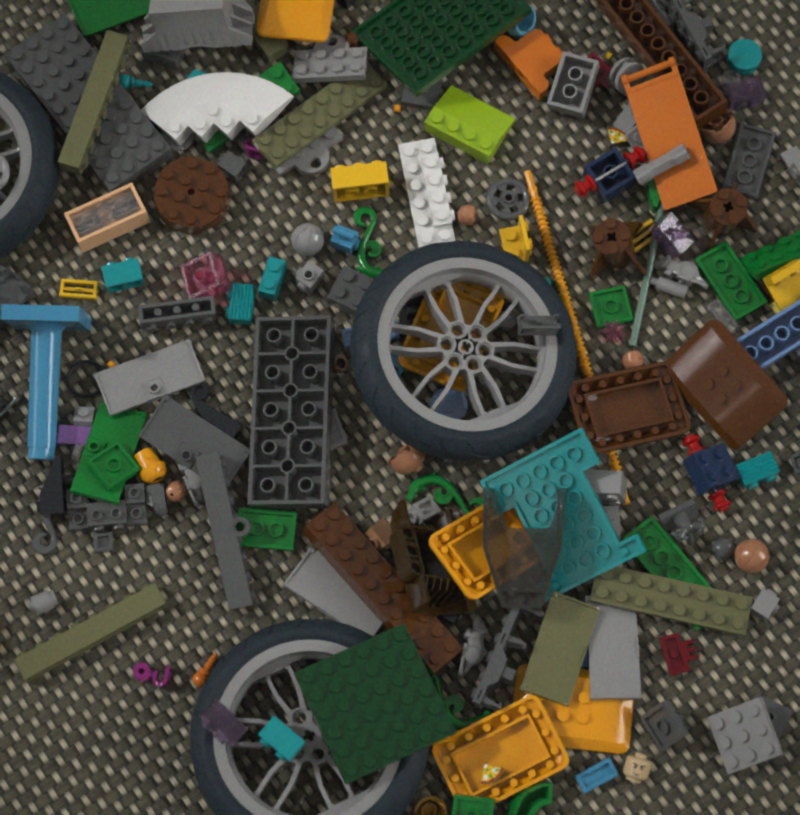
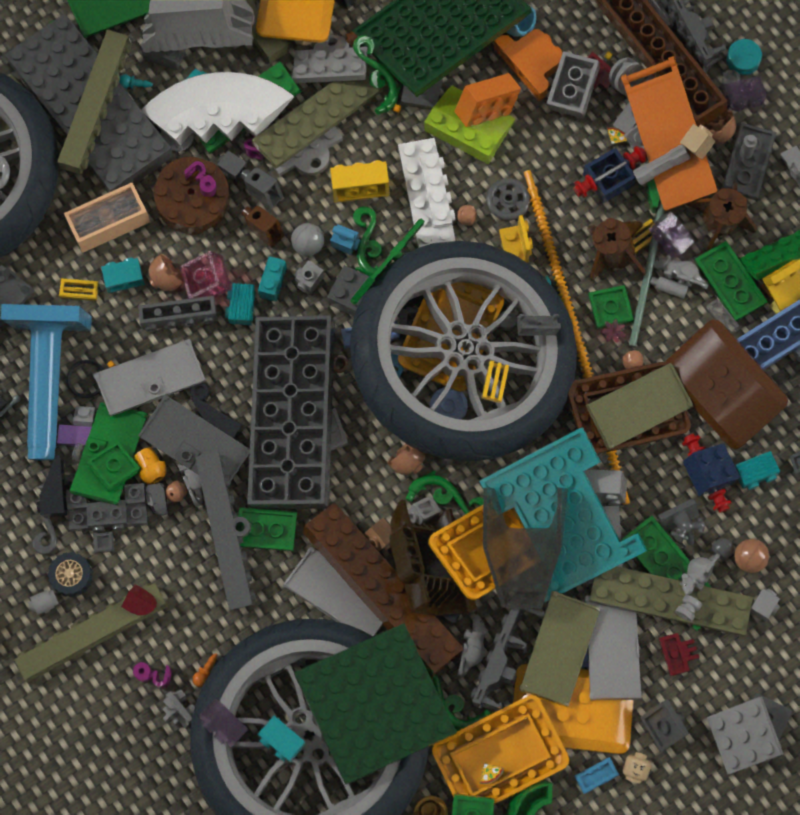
none -> black wheel [48,552,93,597]
none -> dark red brick [121,584,157,615]
none -> nougat cylinder [149,254,185,291]
none -> light grey hips [163,690,195,729]
none -> magenta leg [184,161,216,197]
none -> dark grey torso [240,168,283,210]
none -> reddish brown torso [242,206,284,248]
none -> green door [350,218,425,305]
none -> green plant [353,35,401,115]
none -> orange brick [454,73,521,127]
none -> yellow tile [481,360,509,403]
none -> olive door [586,363,693,450]
none -> light grey wheel [675,595,702,622]
none -> tan brick [680,124,716,160]
none -> light grey animal [680,554,720,595]
none -> light grey cylinder [740,135,757,159]

